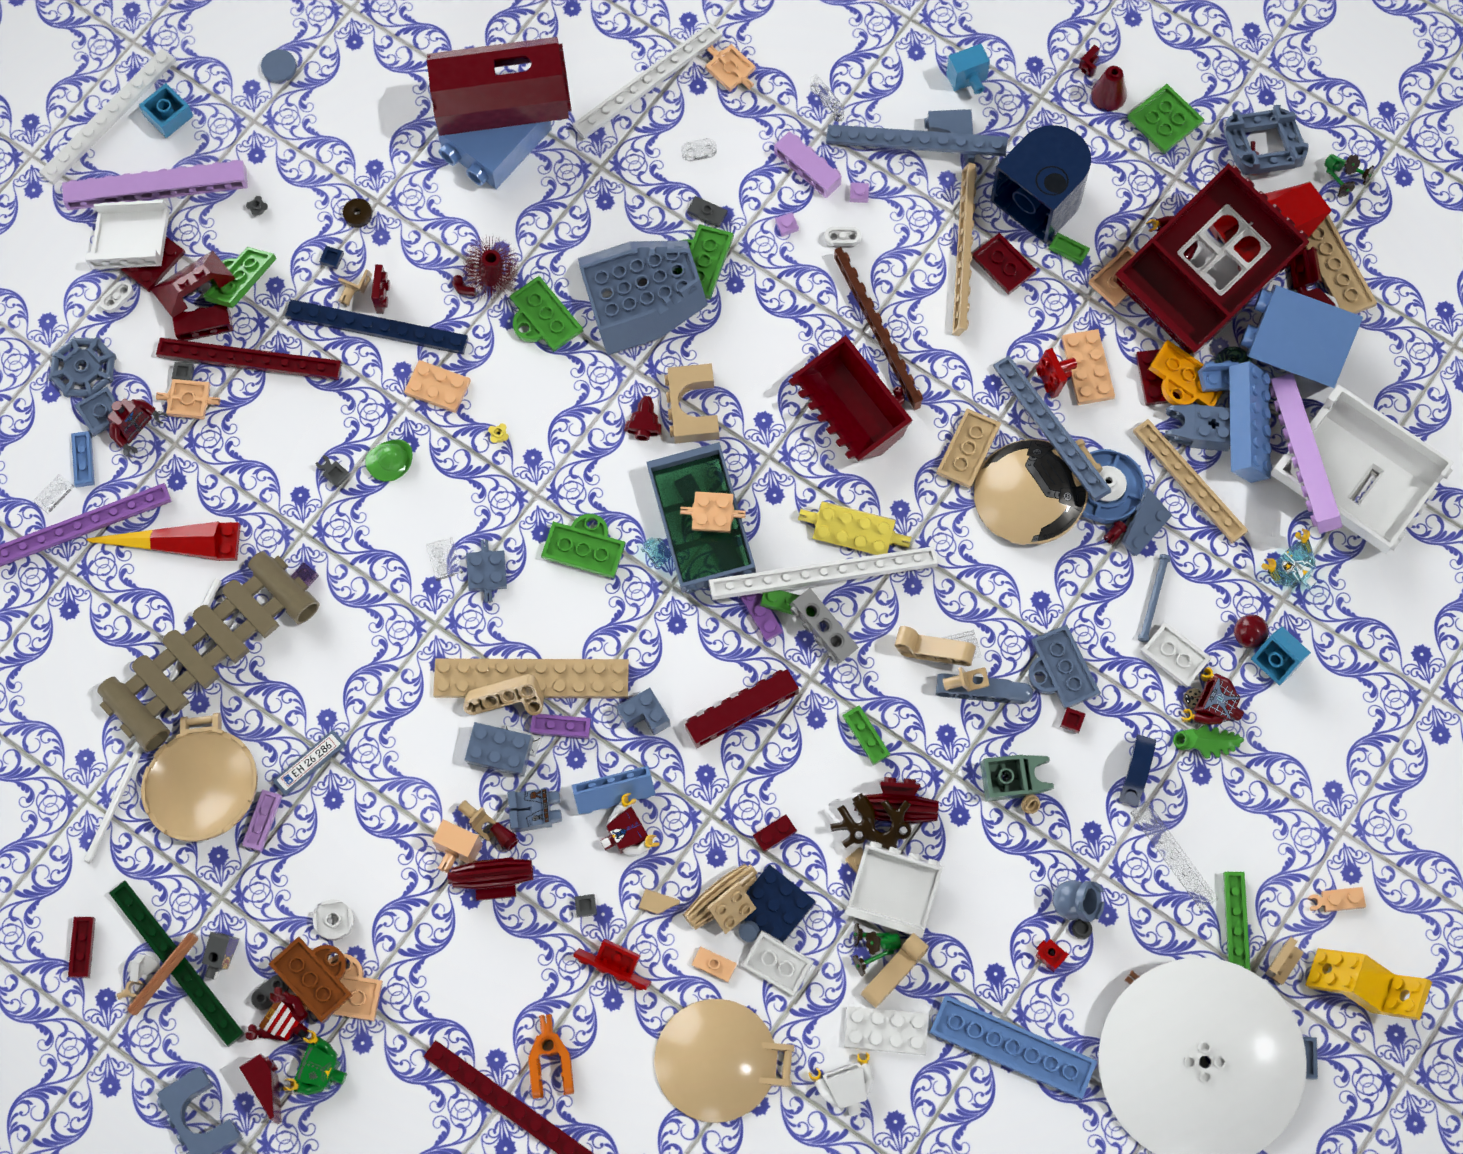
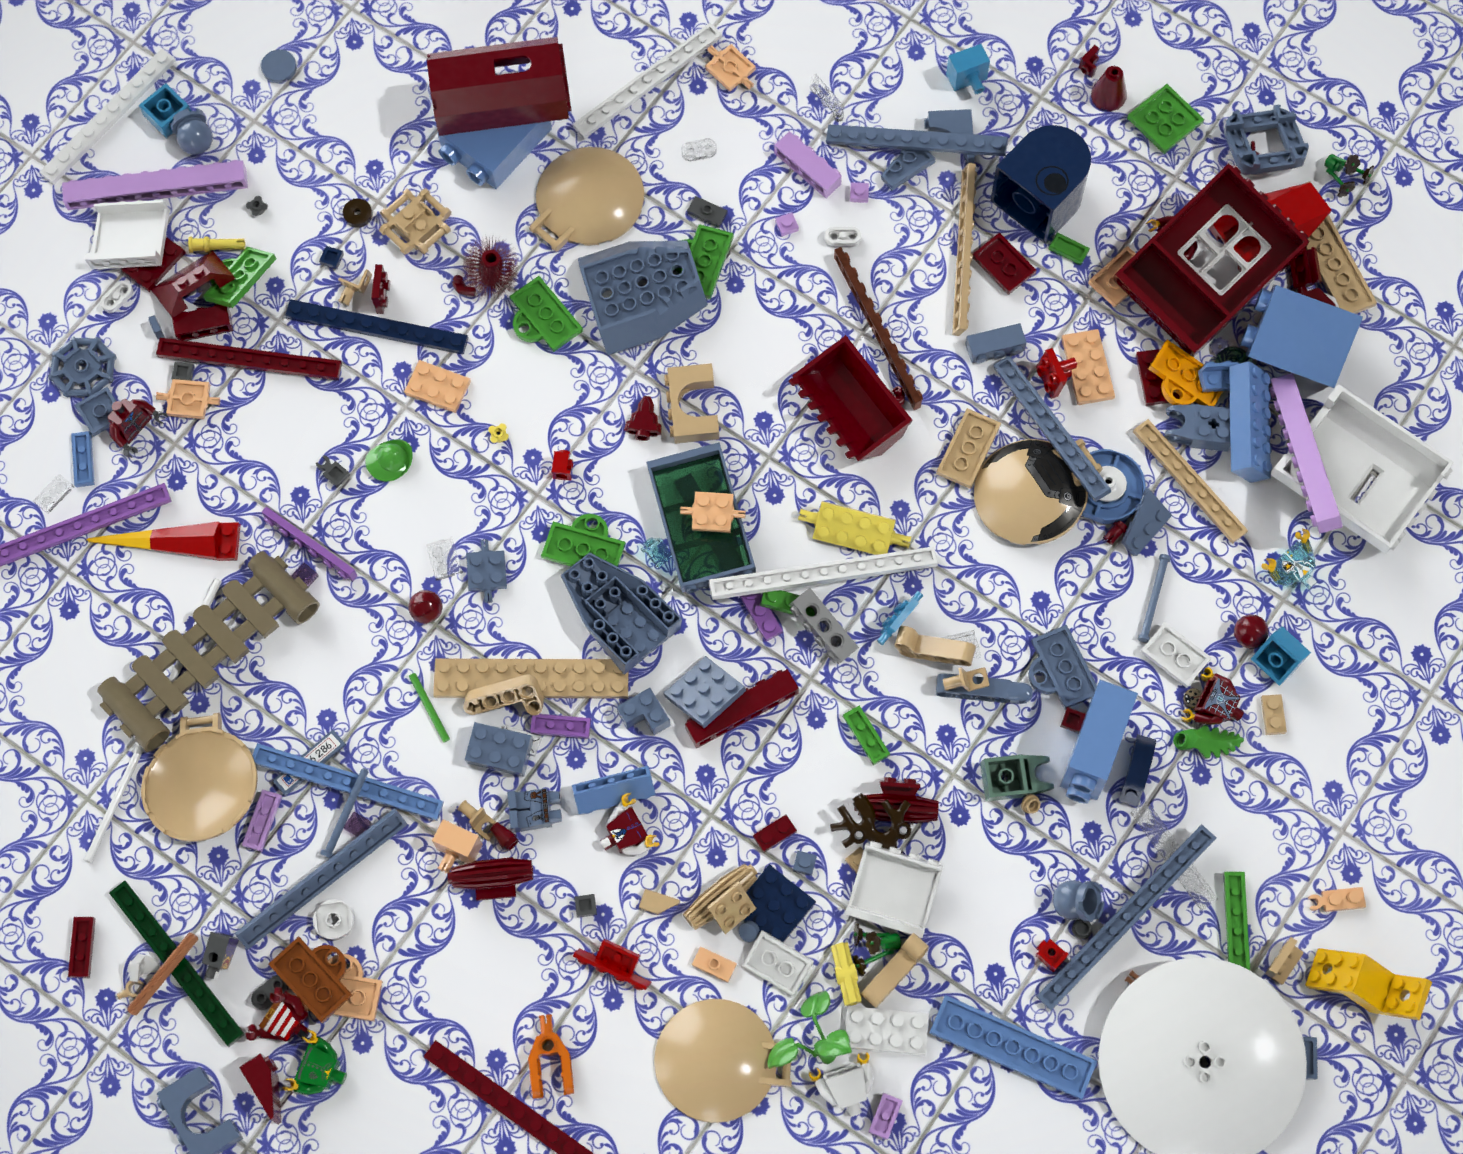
none -> sand blue tile [148,315,165,339]
none -> sand blue tile [170,108,213,155]
none -> light yellow pin [188,236,246,253]
none -> sand blue plate [235,808,408,950]
none -> medium blue plate [252,743,444,821]
none -> medium lavender plate [262,506,357,581]
none -> sand blue bar [320,768,369,858]
none -> clear purple plate [343,812,371,837]
none -> tan brick [379,188,452,255]
none -> dark red piece [408,590,443,624]
none -> bright green bar [409,673,450,743]
none -> tan dish [529,147,644,252]
none -> red brick [551,450,573,481]
none -> sand blue wedge [561,552,682,675]
none -> sand blue plate [664,656,746,728]
none -> bright green plant [767,991,852,1069]
none -> sand blue plate [793,851,817,876]
none -> light yellow piece [831,942,862,1006]
none -> lavender plate [869,1093,903,1140]
none -> dark azure plate [877,591,923,645]
none -> sand blue wing [881,149,936,191]
none -> sand blue brick [965,323,1027,363]
none -> sand blue plate [1036,824,1217,1011]
none -> medium blue brick [1060,680,1138,804]
none -> tan plate [1261,694,1287,735]

